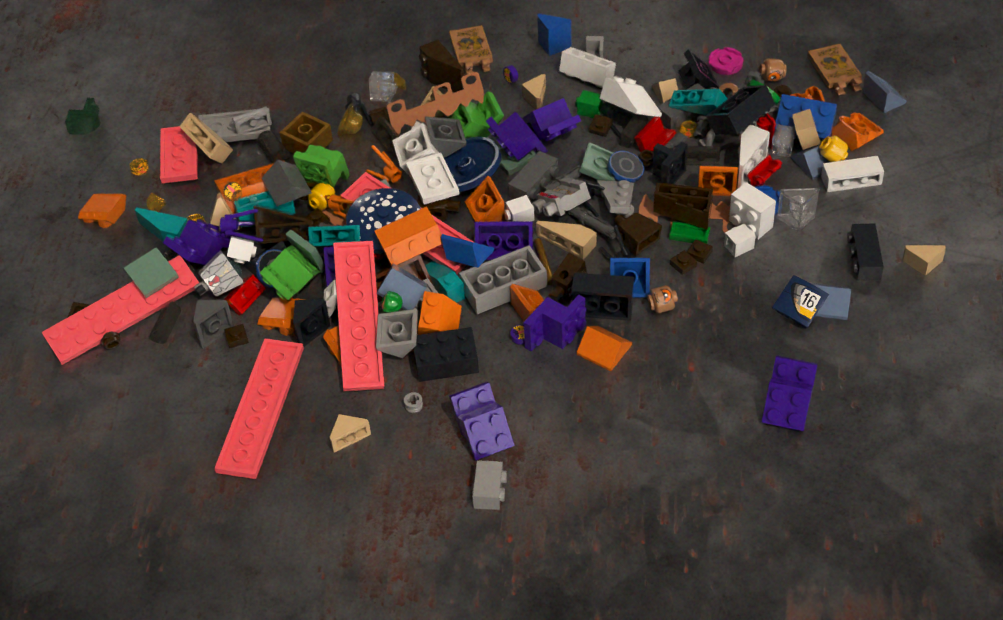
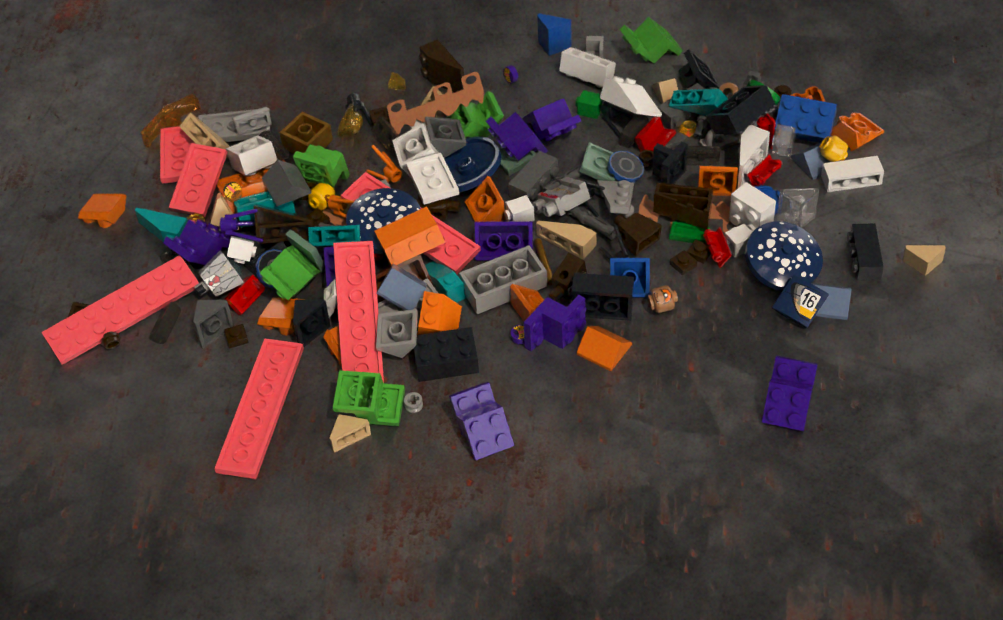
clear green brick [65,98,101,135] -> none
sand green tile [123,247,179,298] -> none
clear yellow tile [130,158,149,175] -> none
clear yellow tile [147,193,166,212] -> none
clear head [369,71,397,103] -> none
green piece [381,291,403,313] -> none
blue slope [441,234,494,268] -> none
medium nougat tile [449,25,493,75] -> none
light grey brick [473,461,507,510] -> none
tan slope [522,74,546,110] -> none
dark brown plate [589,114,613,137] -> none
dark pink tile [709,47,744,75] -> none
medium nougat head [759,58,786,82] -> none
tan slope [792,109,821,150] -> none
medium nougat tile [807,44,863,96] -> none
sand blue slope [863,71,907,113] -> none
none -> clear orange plate [140,94,201,148]
none -> coral plate [169,143,228,217]
none -> white brick [226,135,277,176]
none -> bright green bracket [333,370,405,426]
none -> bright green bracket [619,17,683,64]
none -> red hinge [703,227,732,268]
none -> dark blue dish [745,221,823,291]

